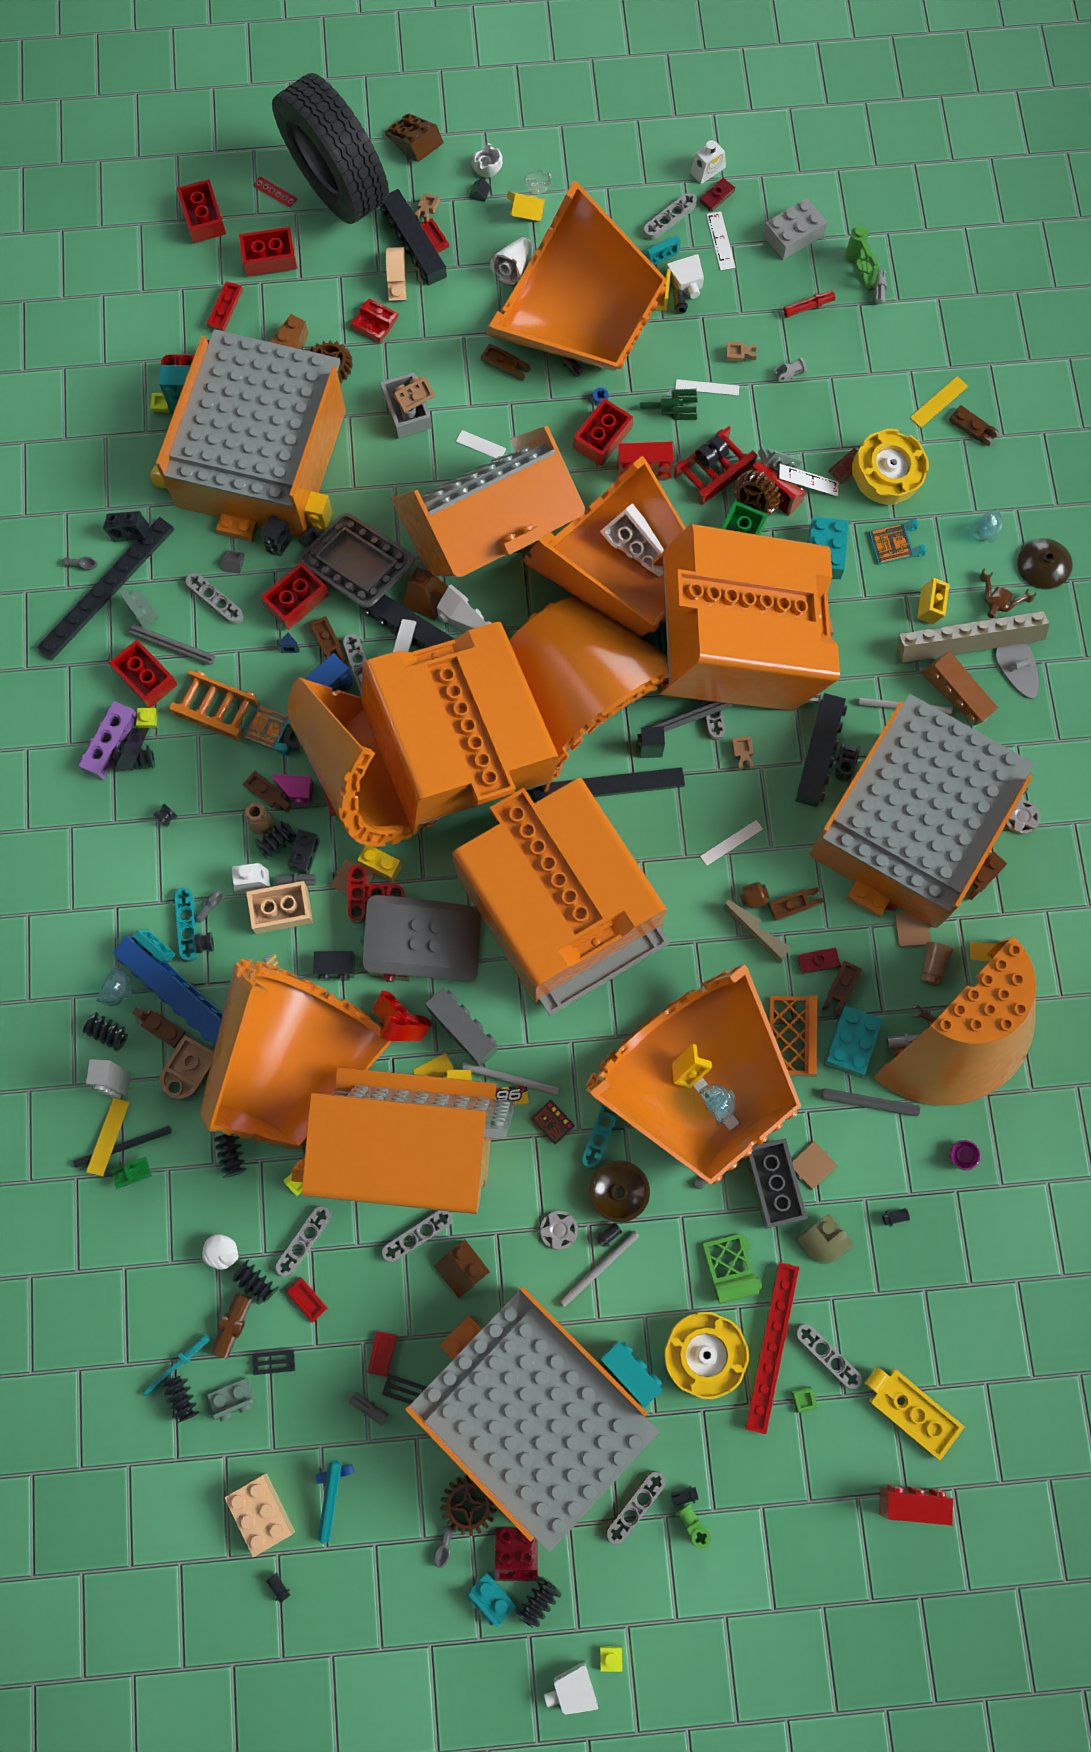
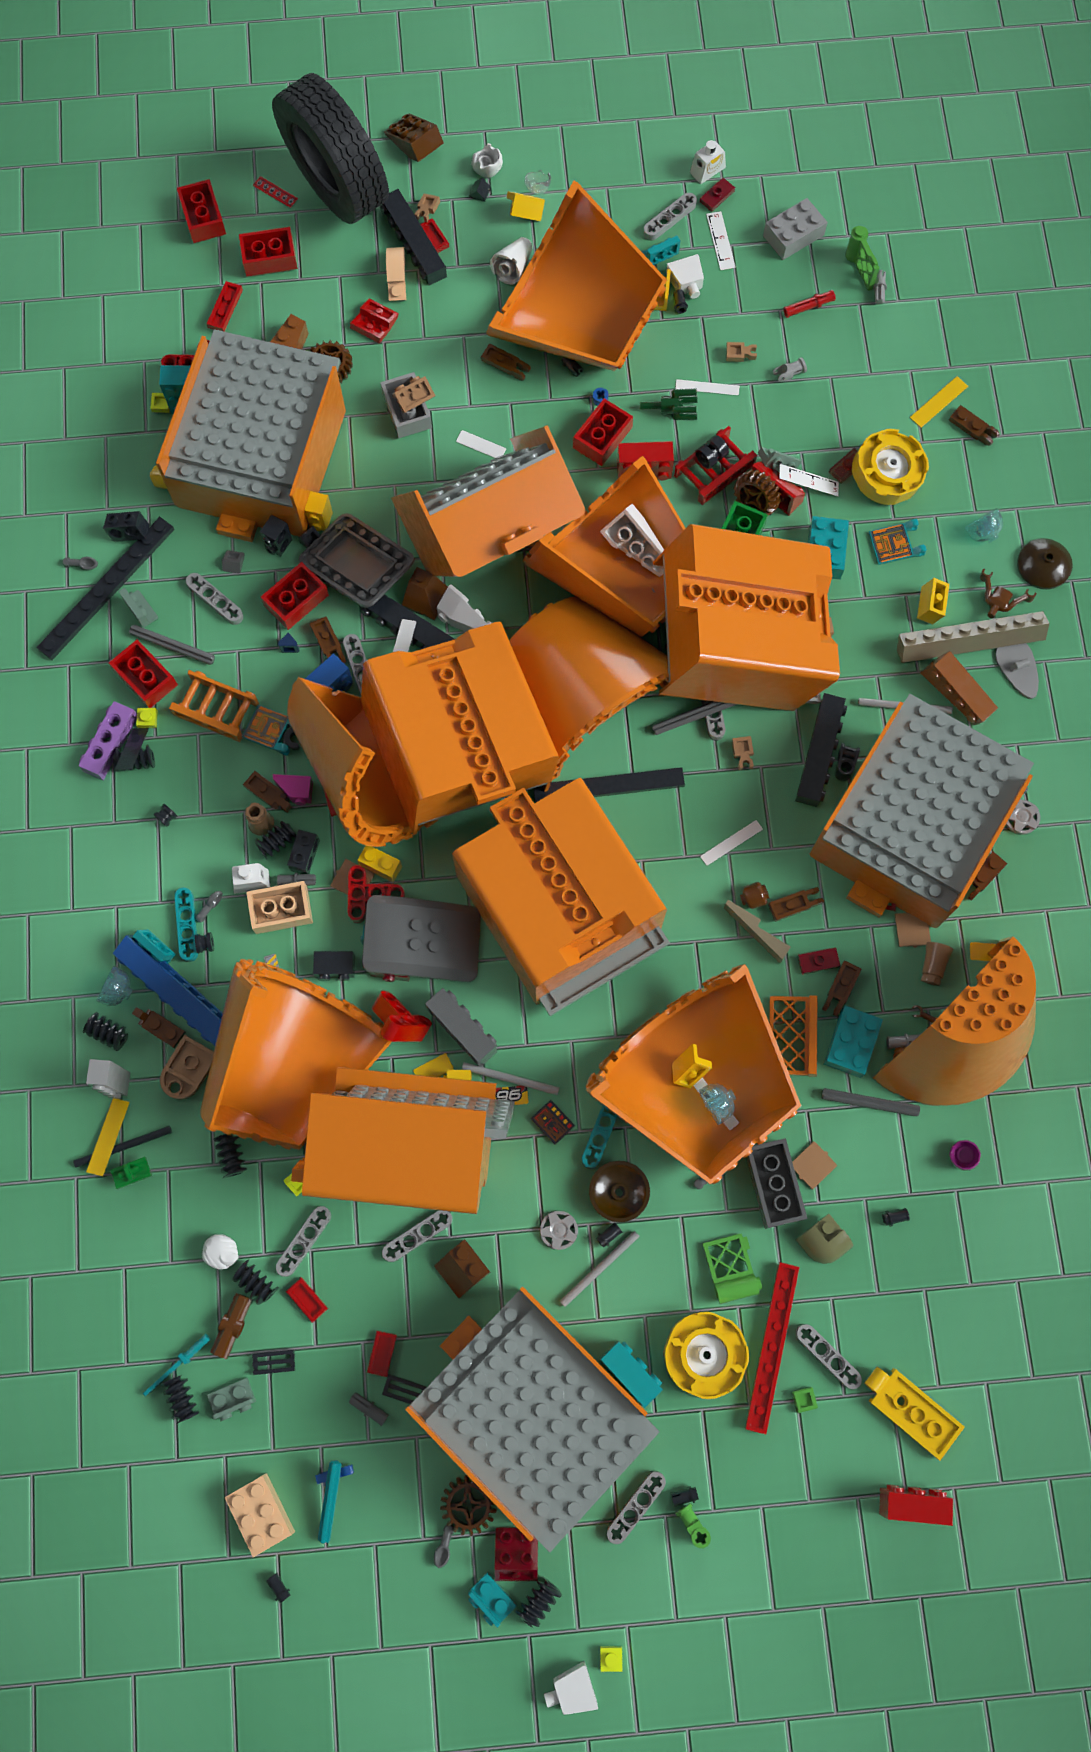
black brick [636,727,665,758] -> none

